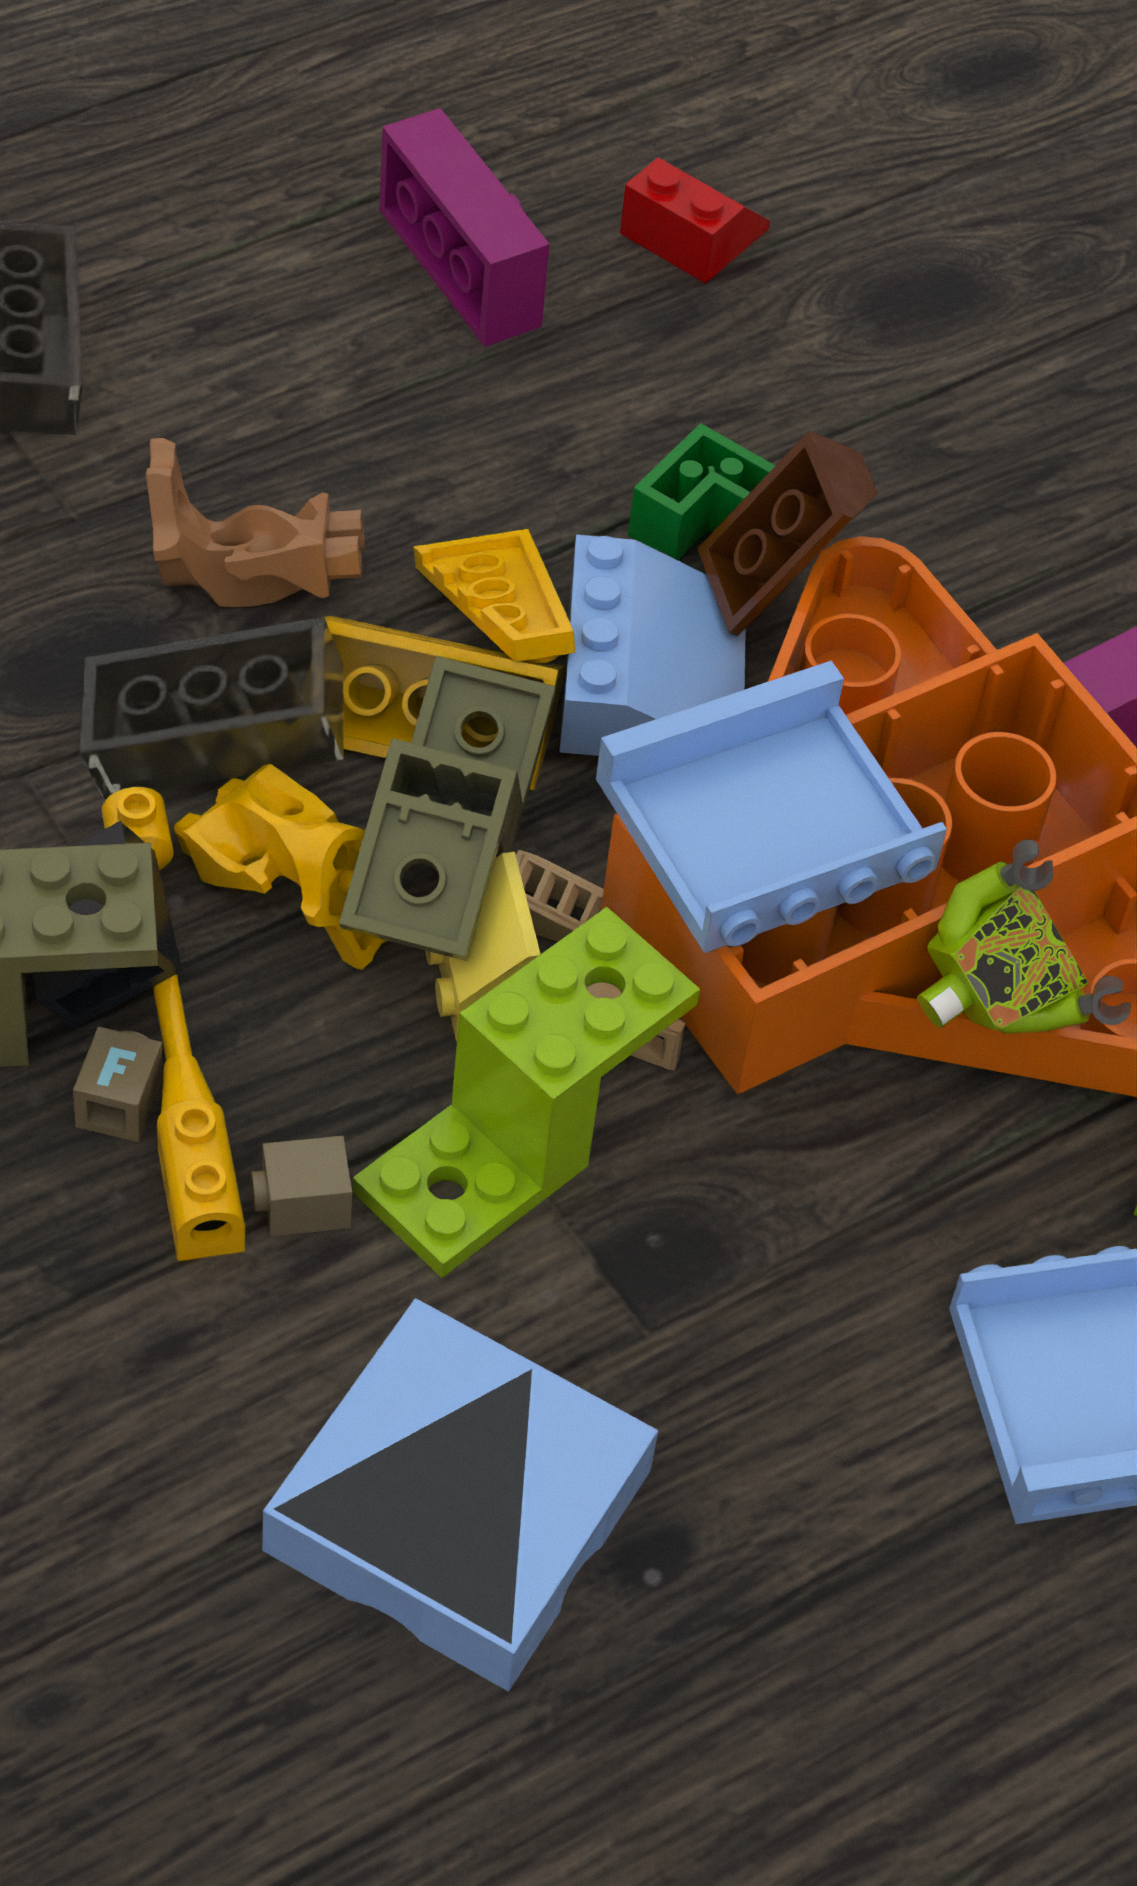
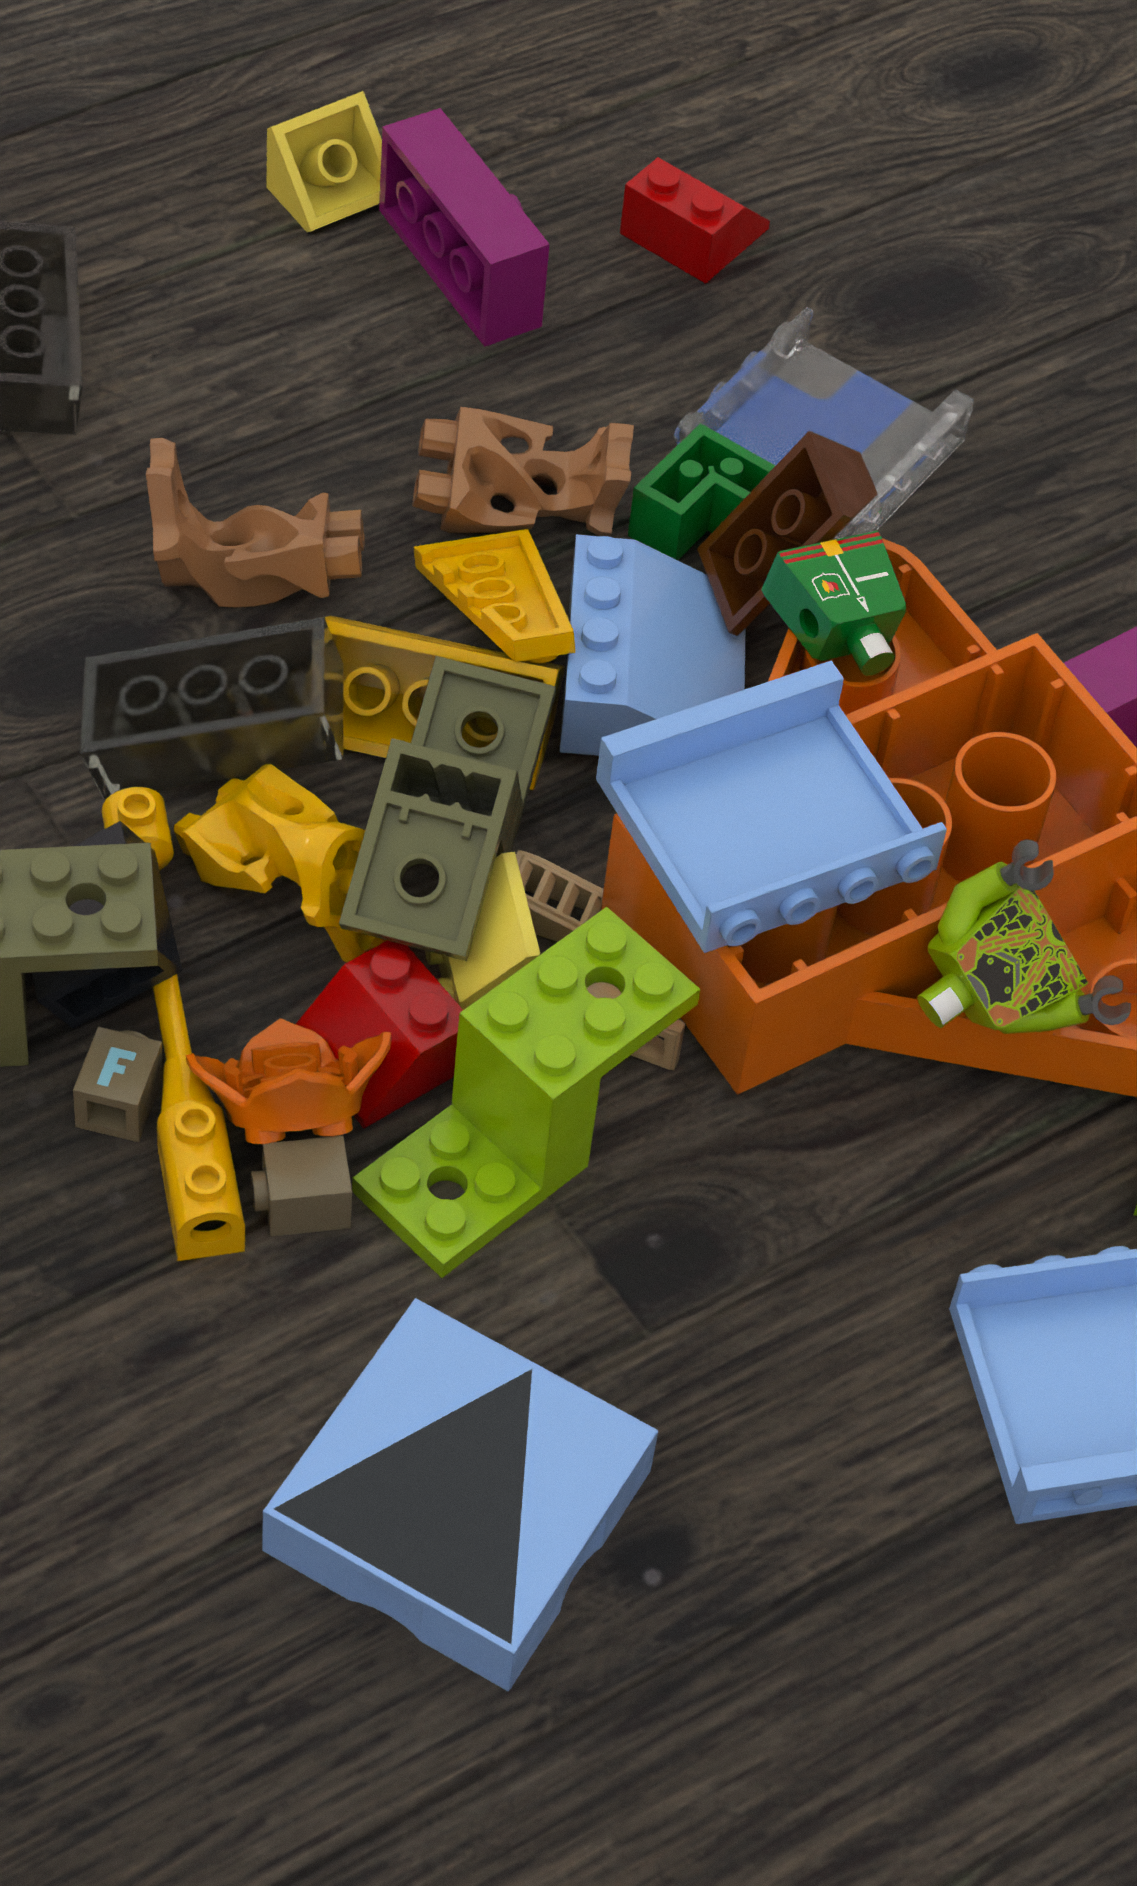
none -> orange brick [186,1018,392,1144]
none -> light yellow slope [266,91,382,232]
none -> red slope [296,941,463,1128]
none -> medium nougat hips [412,407,634,537]
none -> clear panel [674,307,975,540]
none -> green torso [761,530,906,676]

